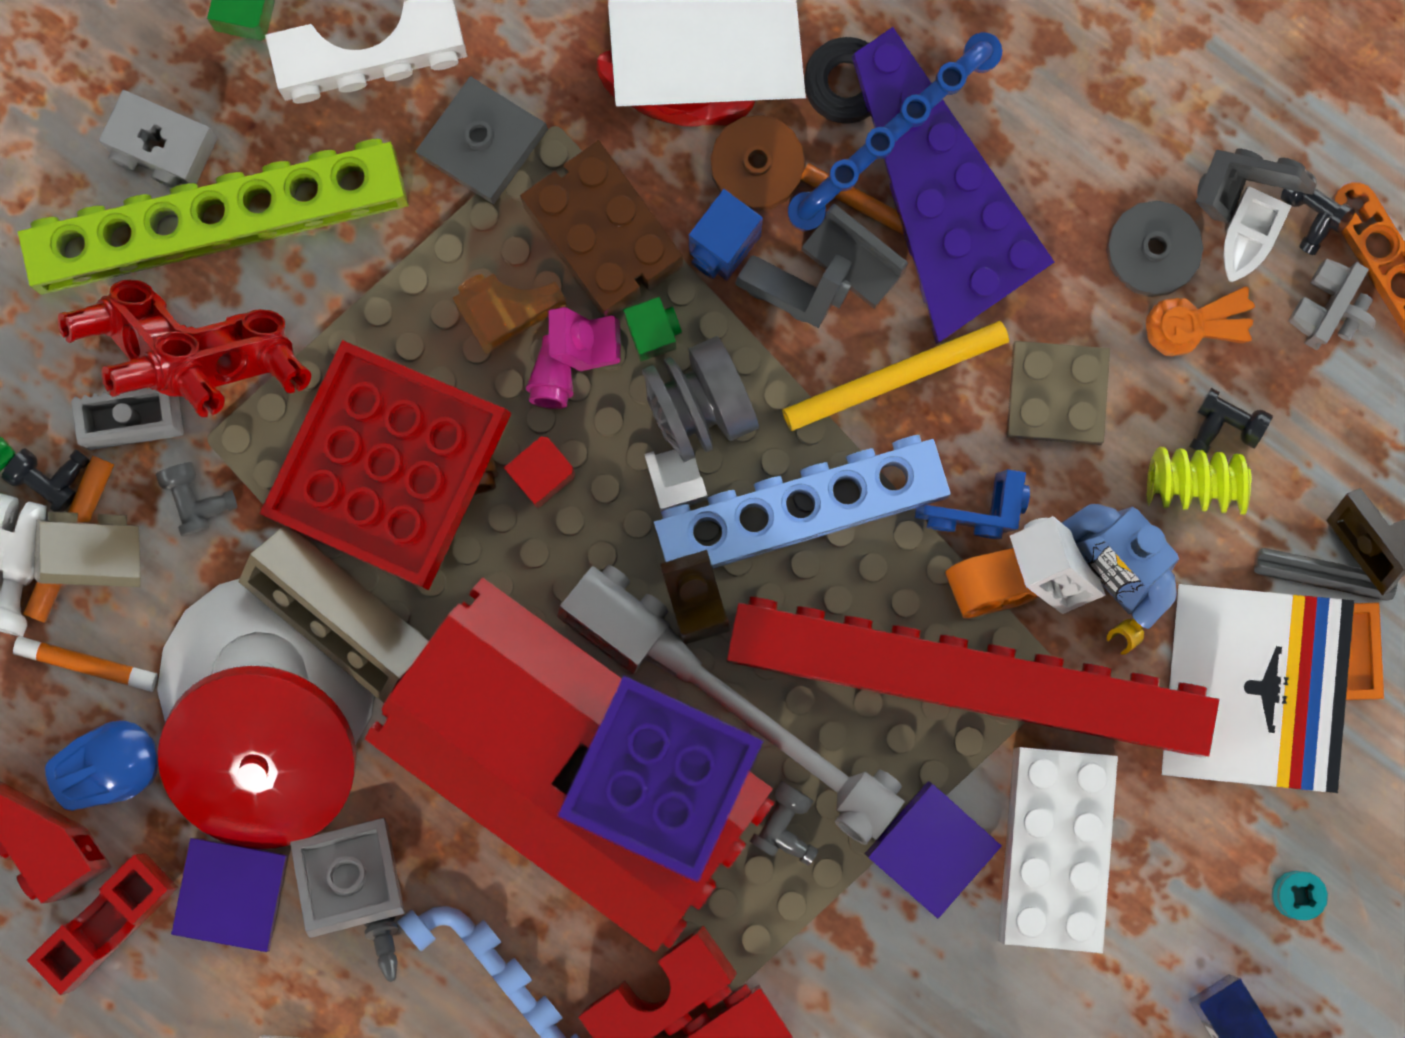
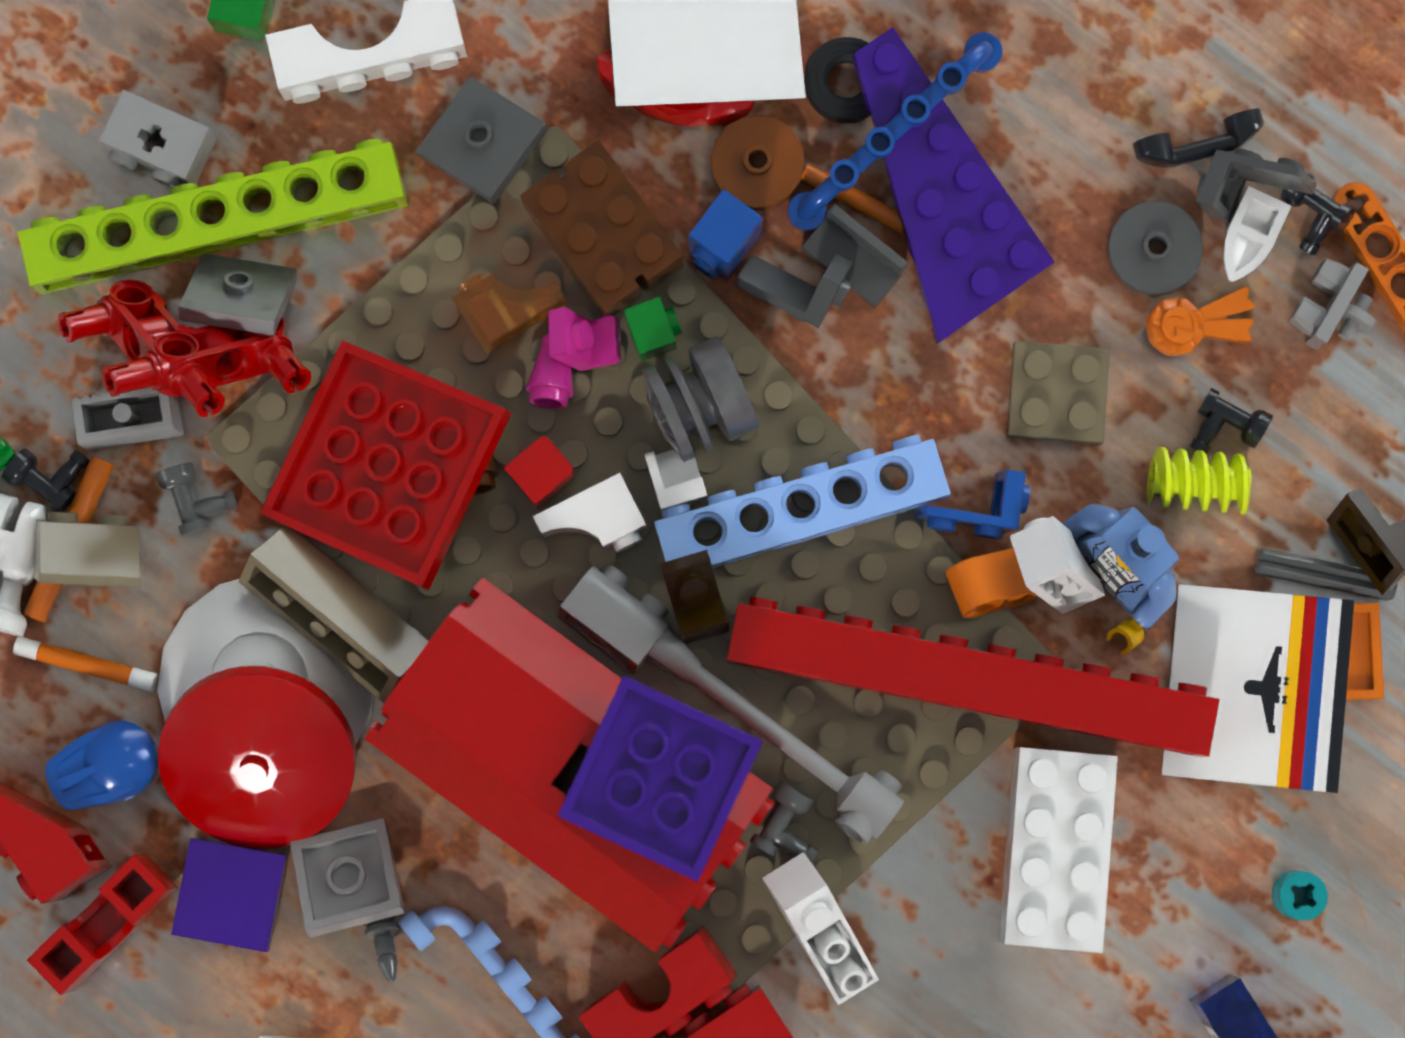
yellow piece [782,321,1009,431] -> none
dark purple tile [864,781,1002,919] -> none
none -> flat silver plate [179,253,297,336]
none -> white arch [533,473,647,553]
none -> white slope [762,852,879,1006]
none -> black bar [1132,108,1264,168]

